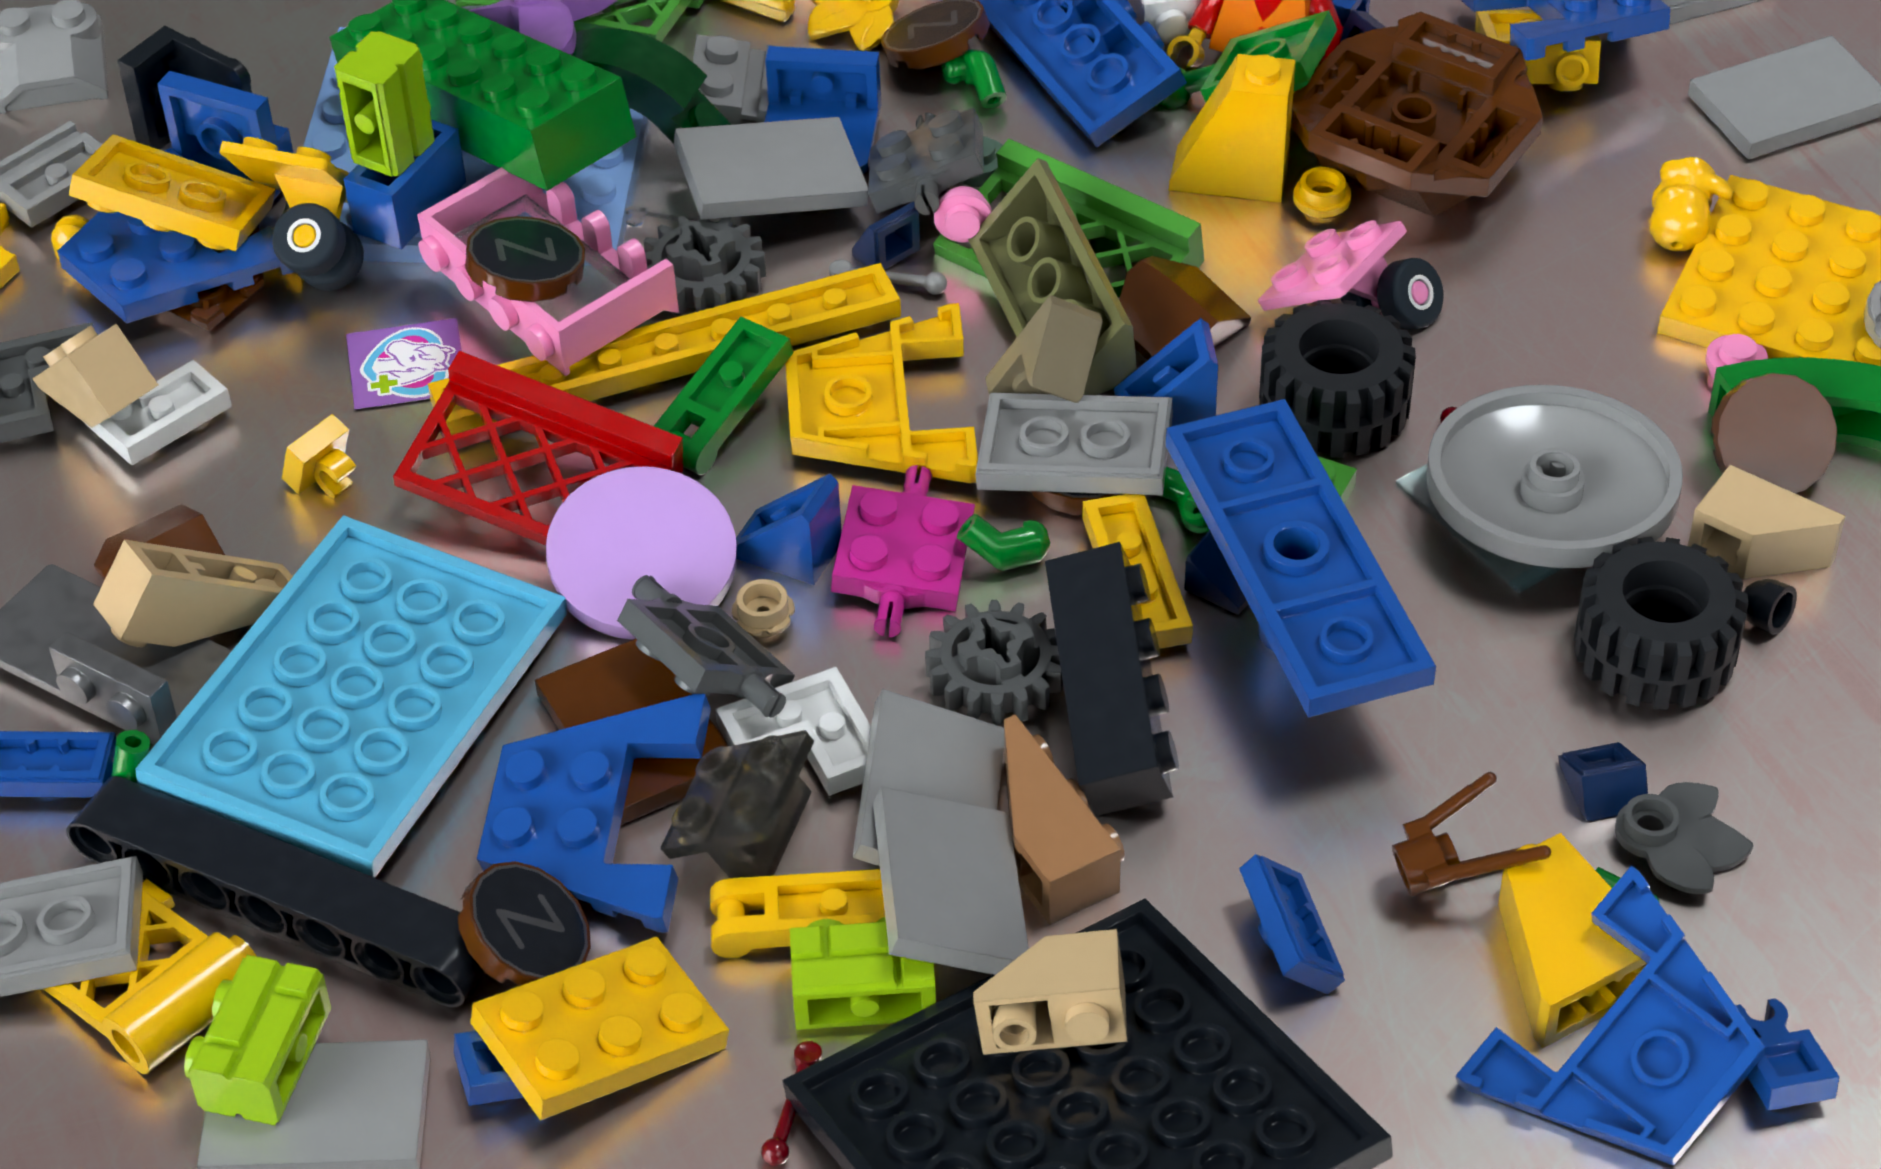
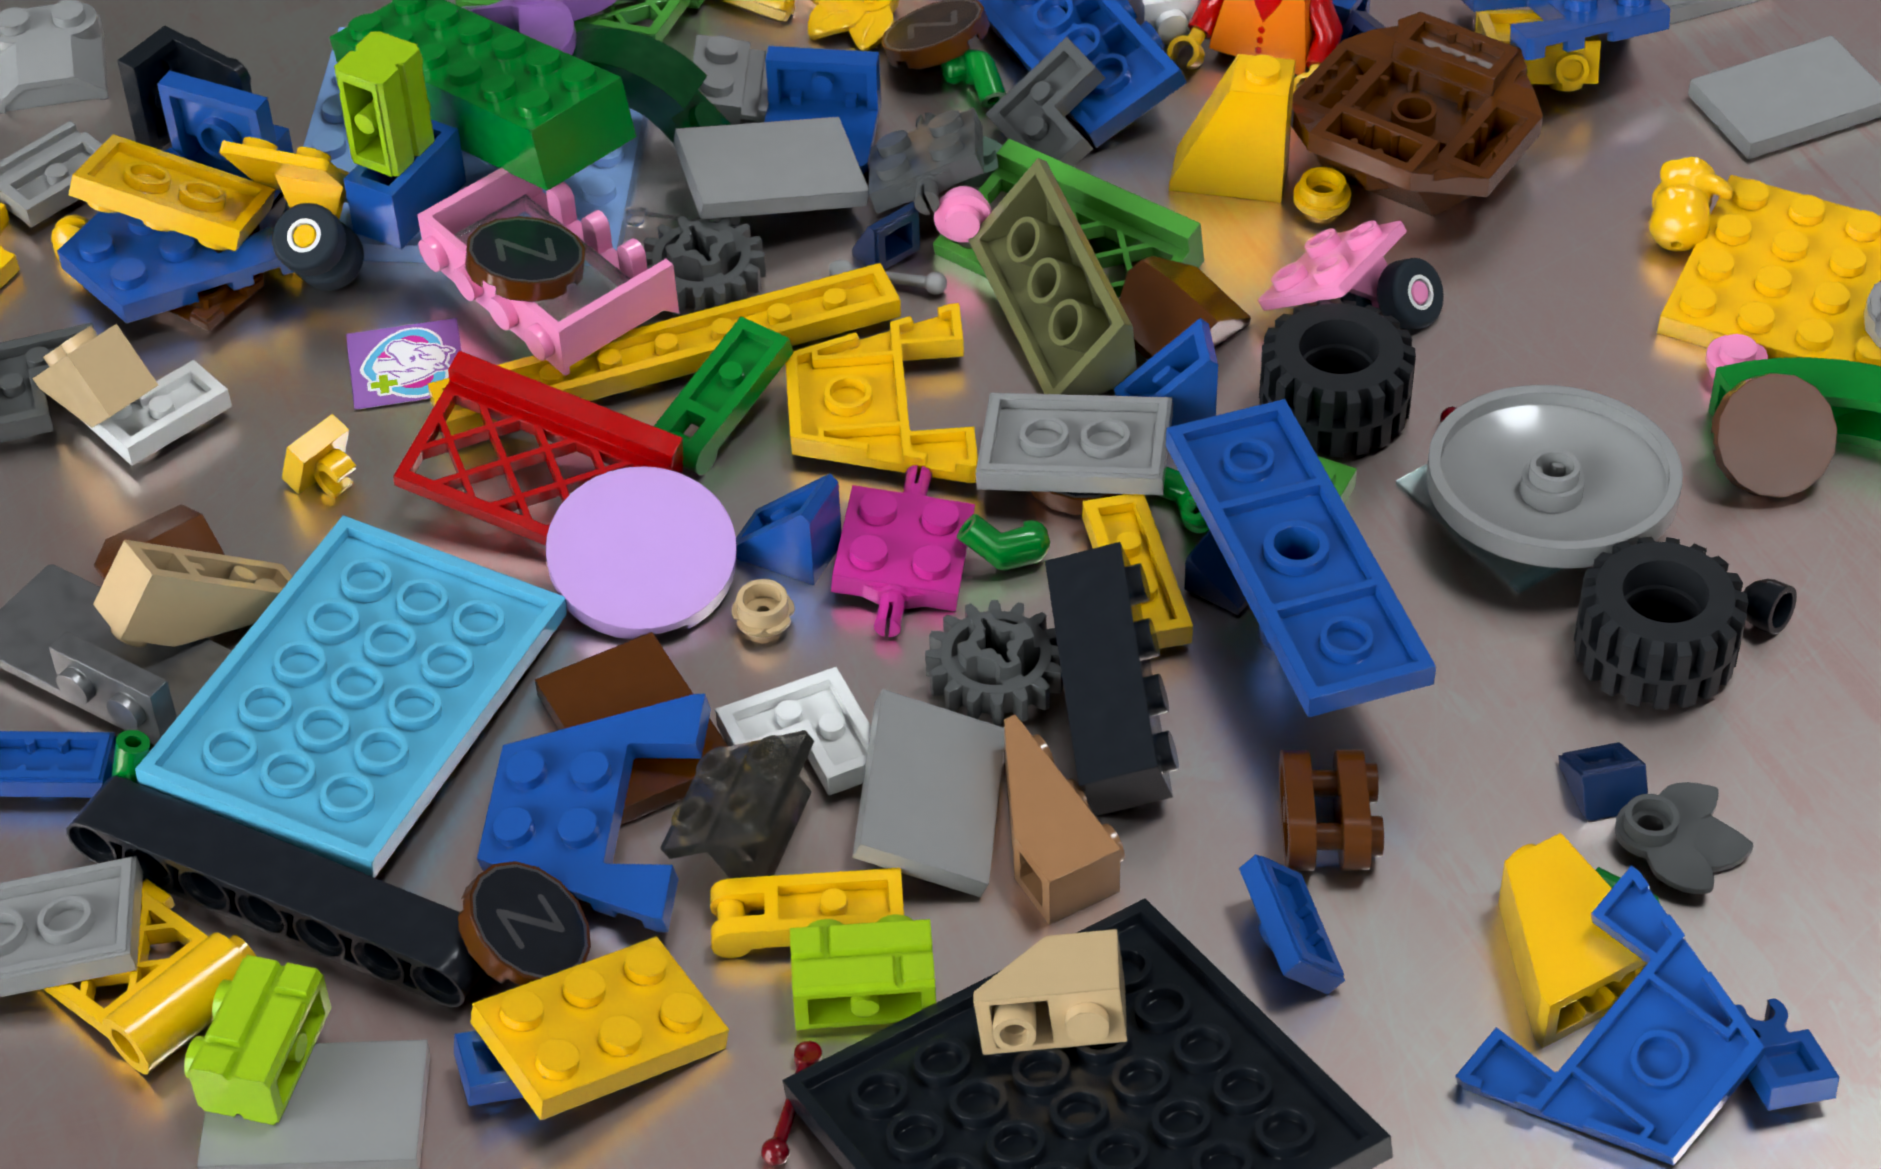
dark grey plate [617,575,795,718] -> none
light grey tile [873,786,1029,975] -> none
dark tan slope [985,295,1103,403] -> none
green plate [1157,10,1337,109] -> none
reddish brown plant [1392,772,1551,897] -> none
tan slope [1688,465,1846,579] -> none
none -> dark grey plate [986,37,1105,167]
none -> reddish brown brick [1279,749,1384,871]

